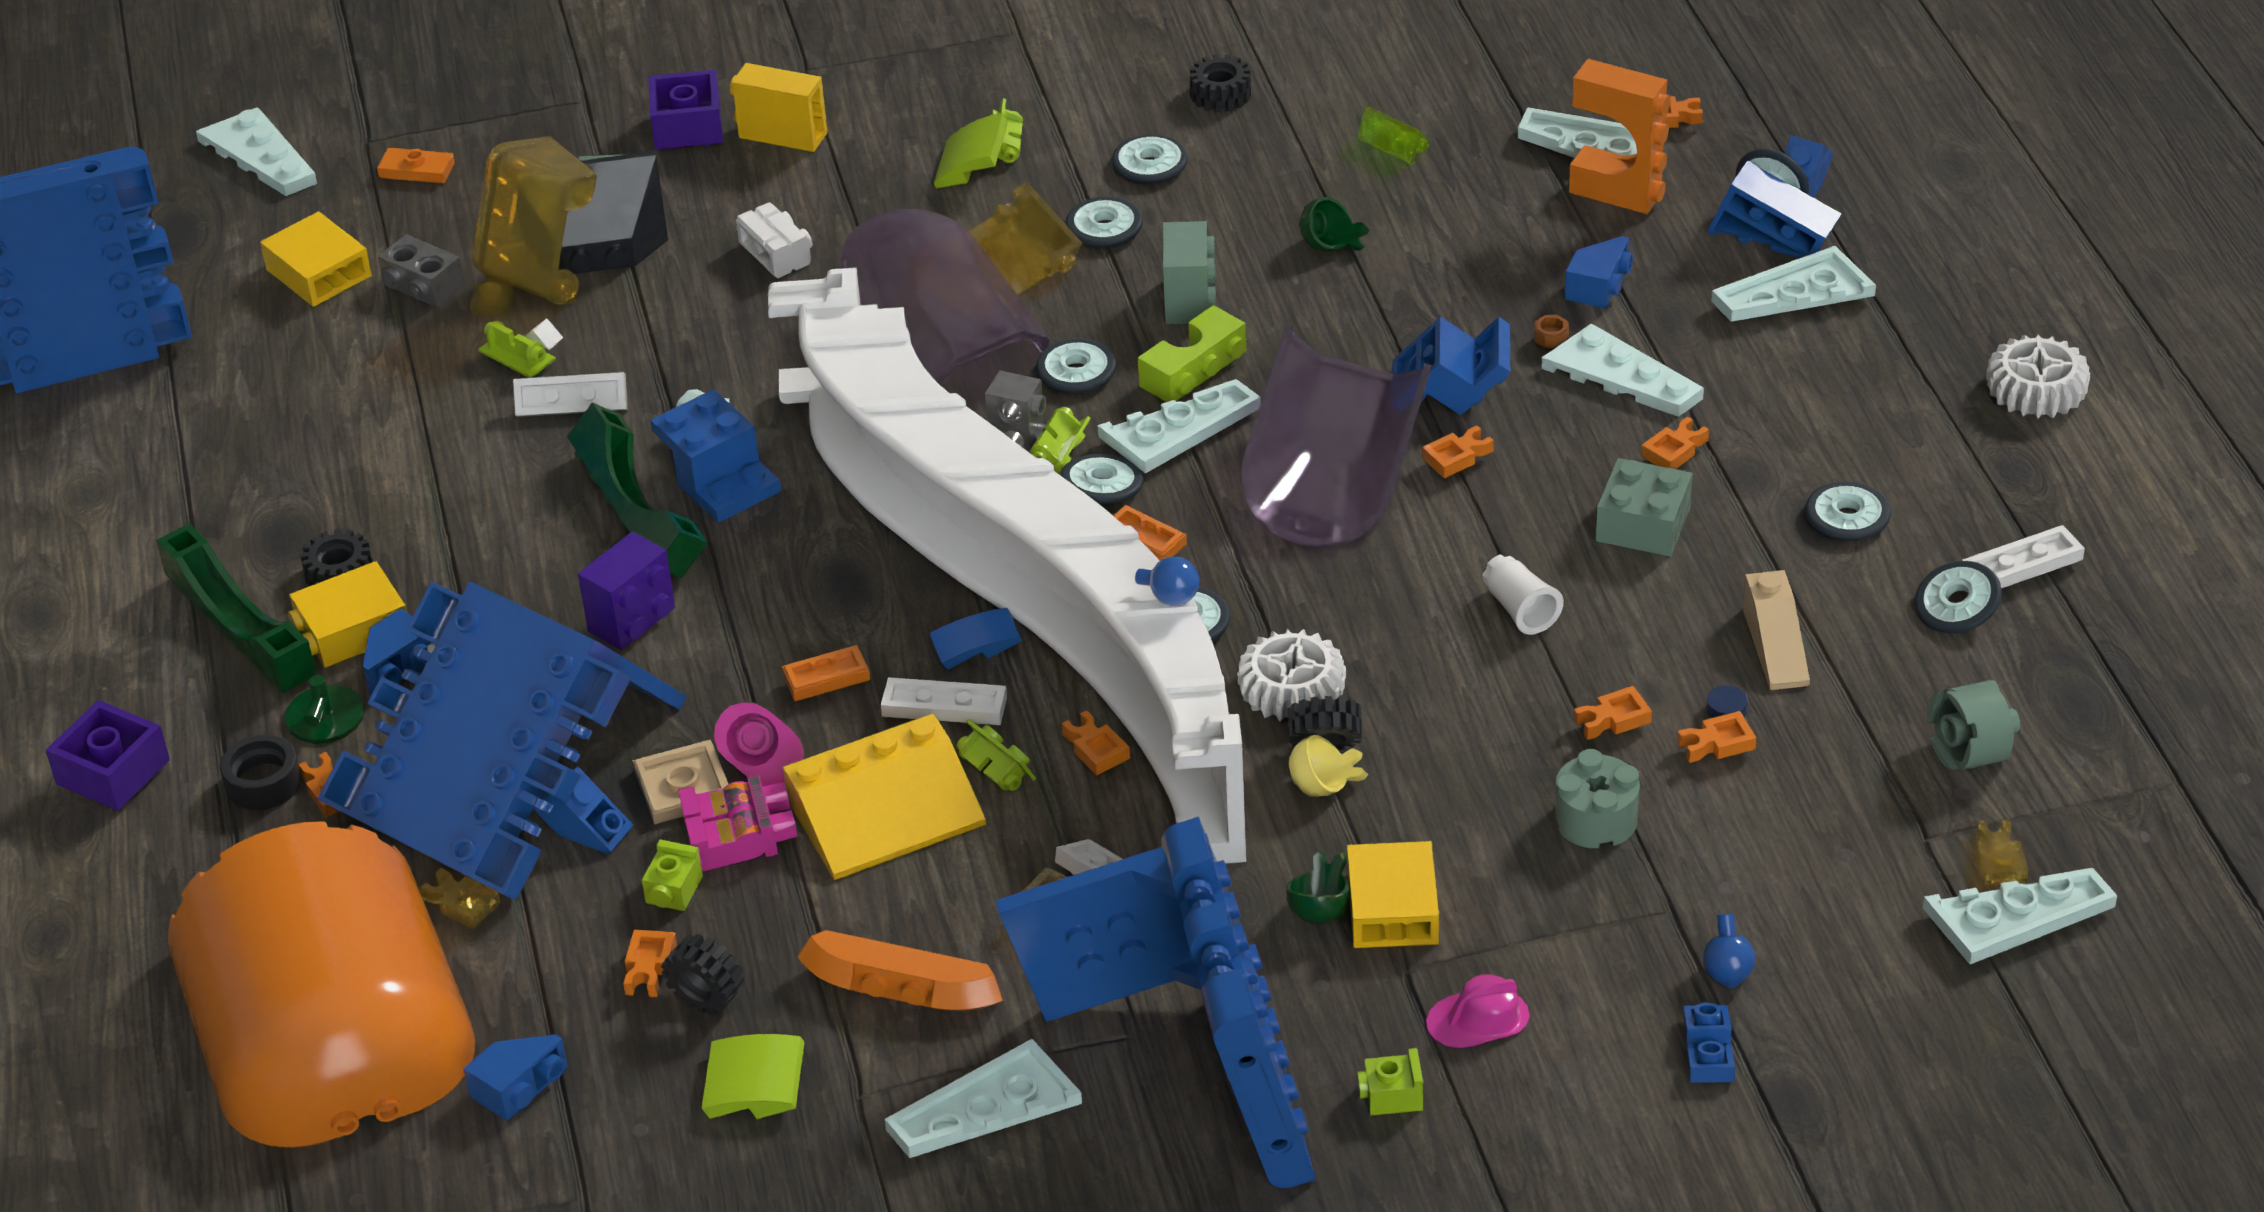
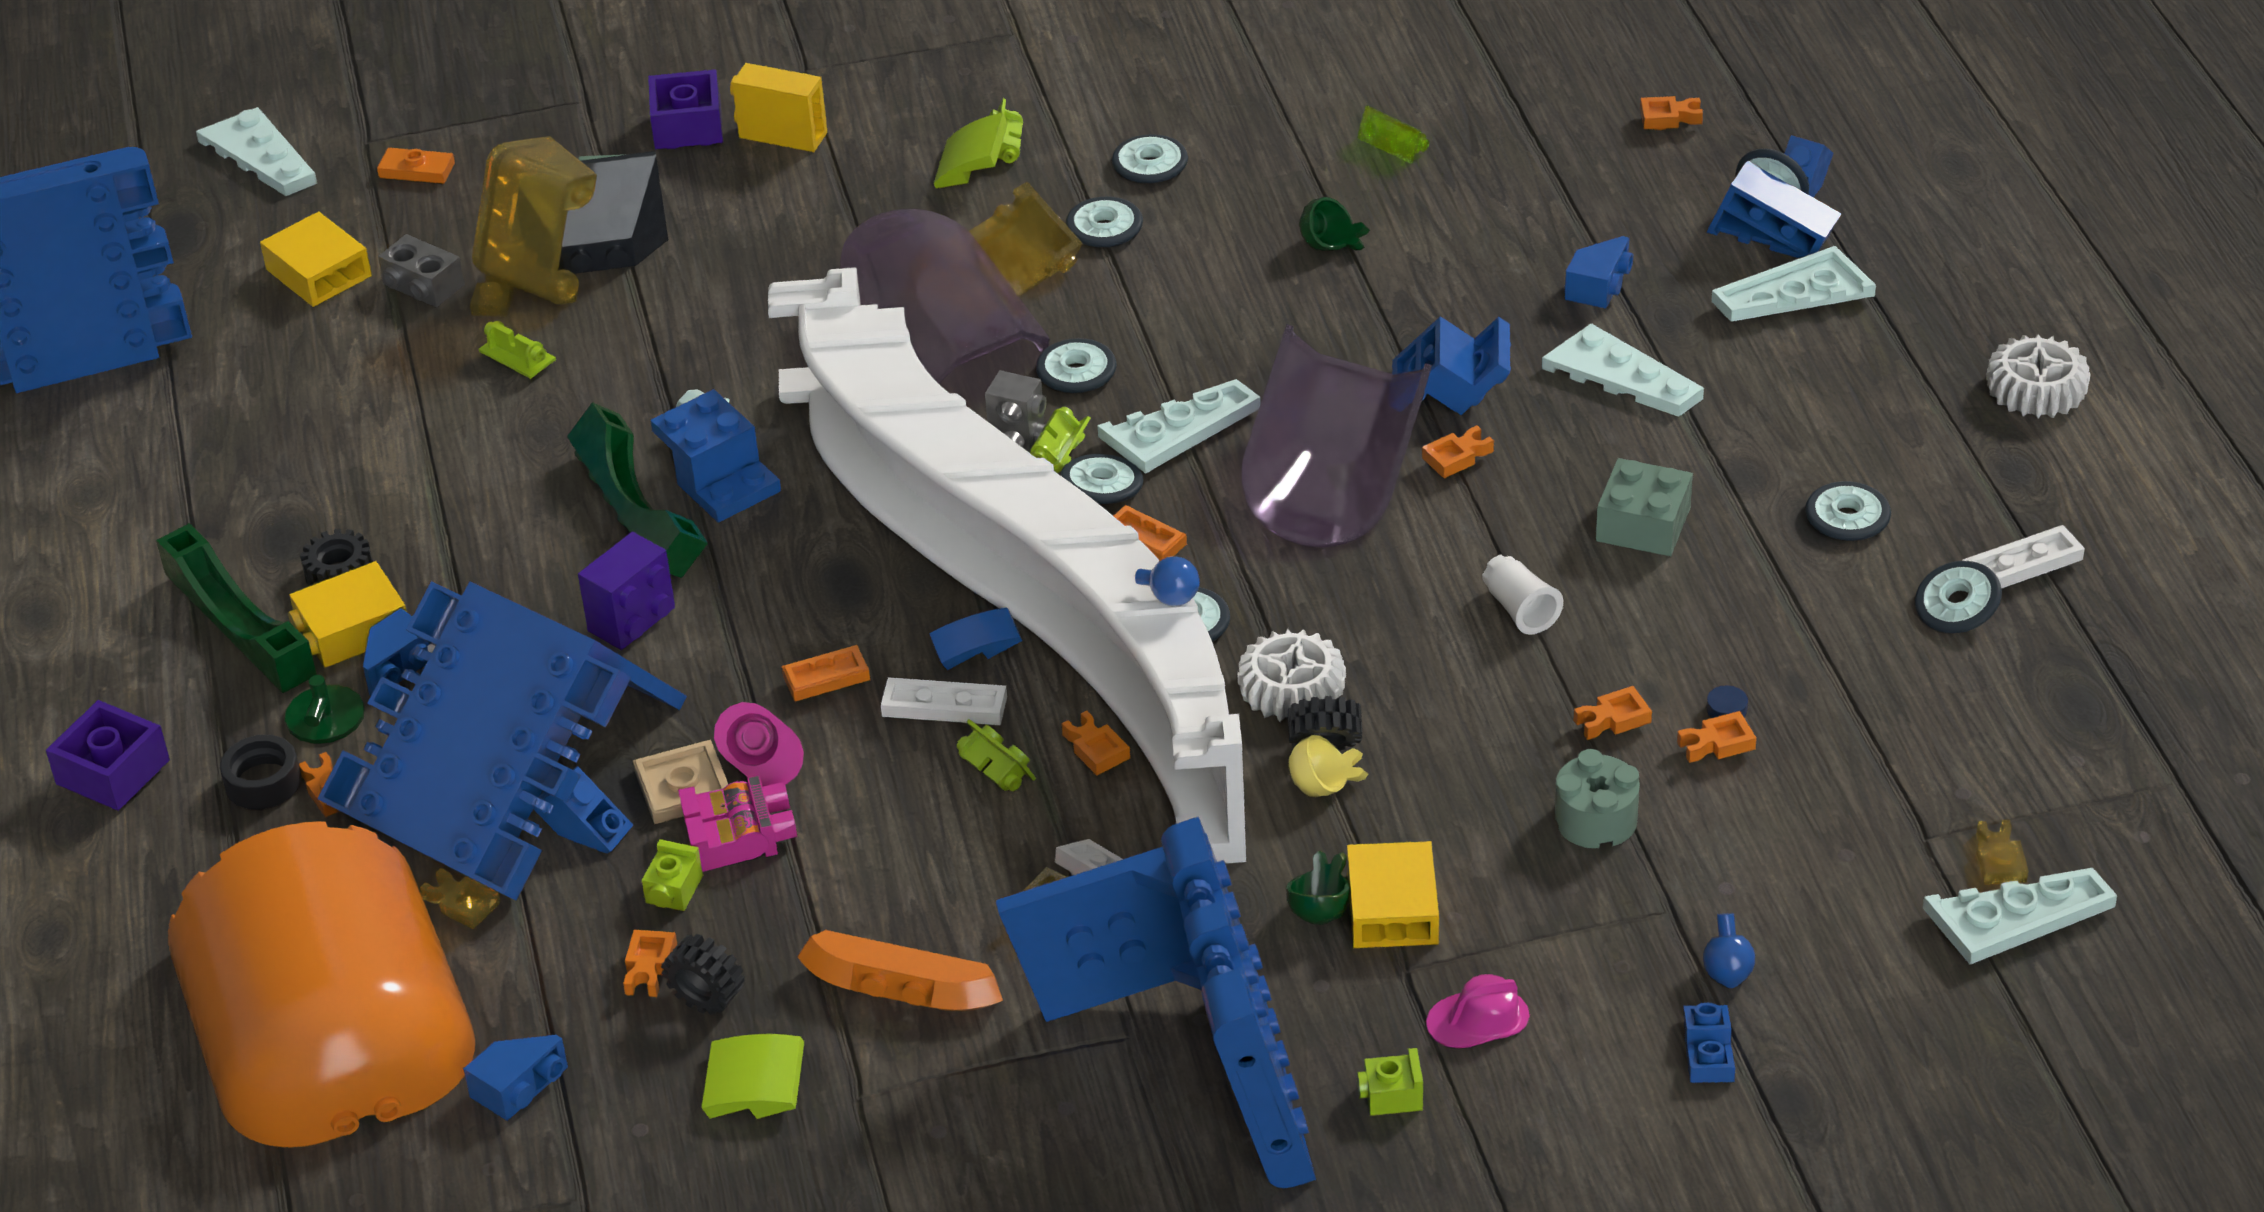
white plate [513,372,628,417] -> none
white piece [525,318,563,350] -> none
white brick [736,202,812,279] -> none
yellow slope [783,713,986,880] -> none
light aqua wing [885,1039,1082,1158] -> none
lime arch [1138,305,1246,402] -> none
sand green brick [1163,221,1216,324] -> none
black tyre [1189,54,1251,112] -> none
light aqua wing [1518,107,1637,158] -> none
dark orange tile [1534,315,1569,348] -> none
orange arch [1569,59,1671,214] -> none
orange plate [1641,417,1709,469] -> none
tan slope [1743,570,1810,690] -> none
sand green brick [1927,679,2020,770] -> none

